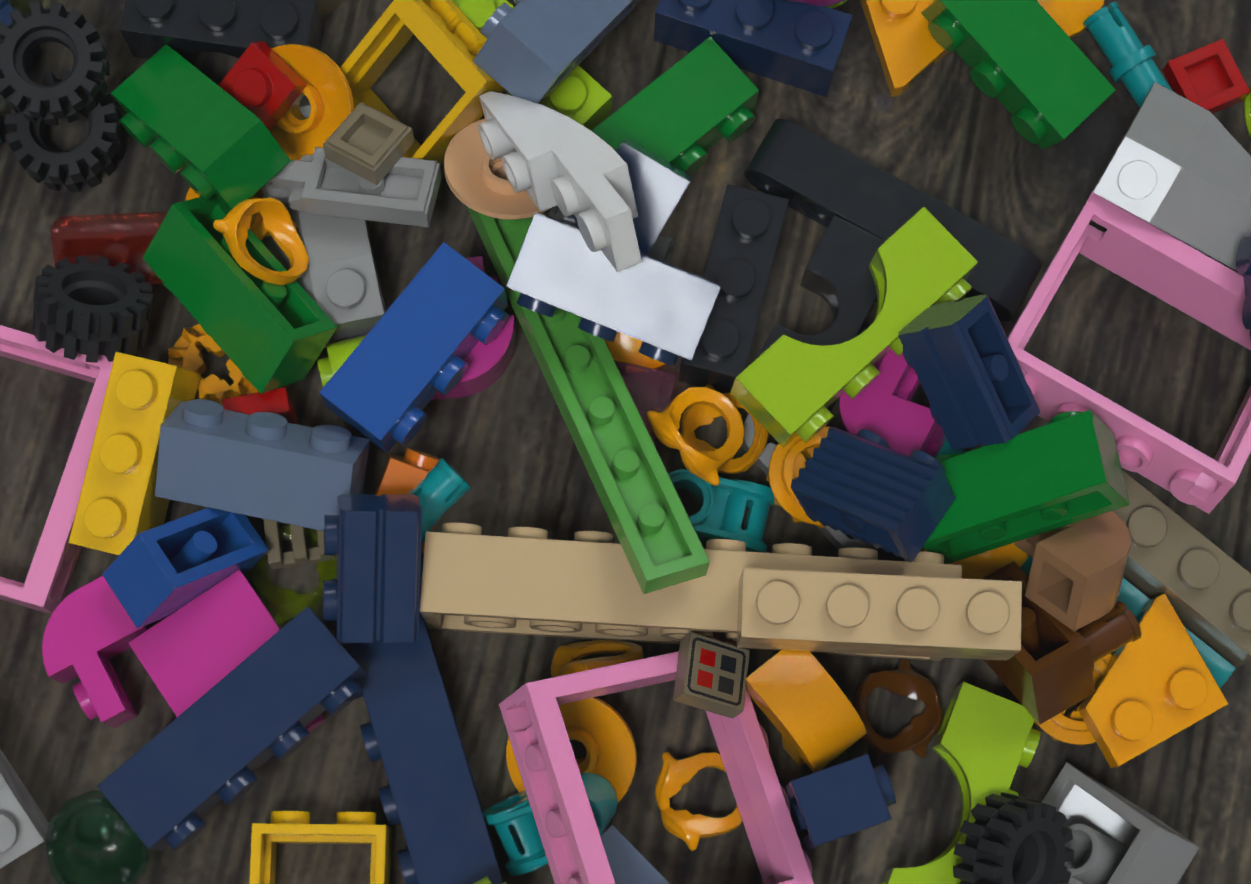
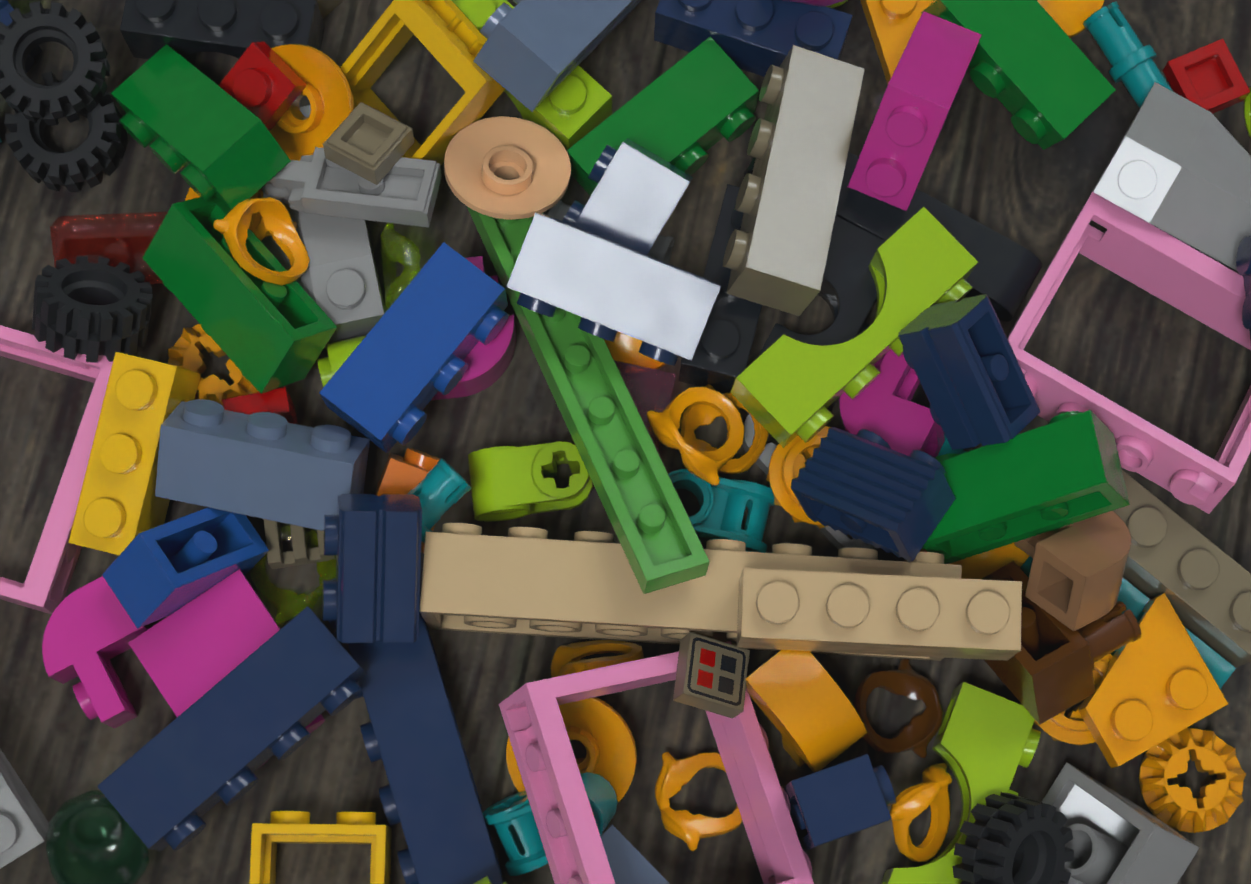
white slope [478,91,642,272] -> none
none -> clear neon green piece [380,223,421,311]
none -> lime piece [468,441,593,522]
none -> brick [723,45,865,316]
none -> dark pink brick [848,11,982,211]
none -> light orange piece [890,763,952,862]
none -> light orange gear [1139,727,1246,833]

